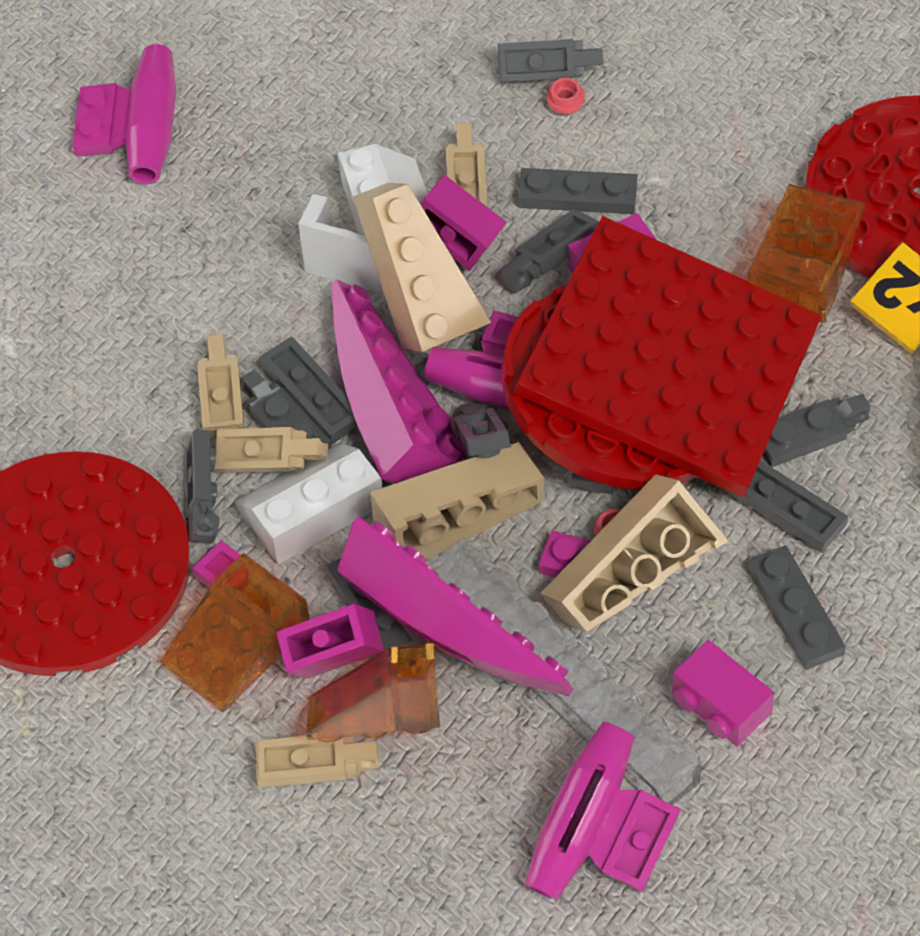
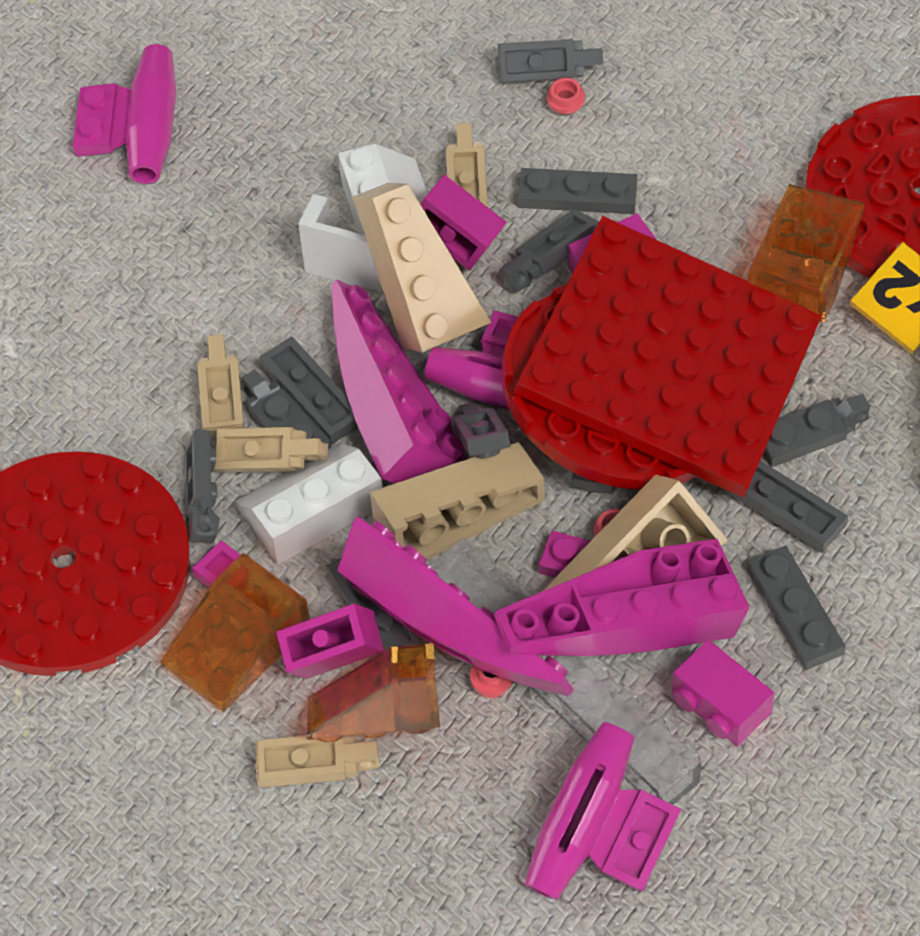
none -> coral plate [470,666,513,698]
none -> dark pink wedge [494,538,750,656]

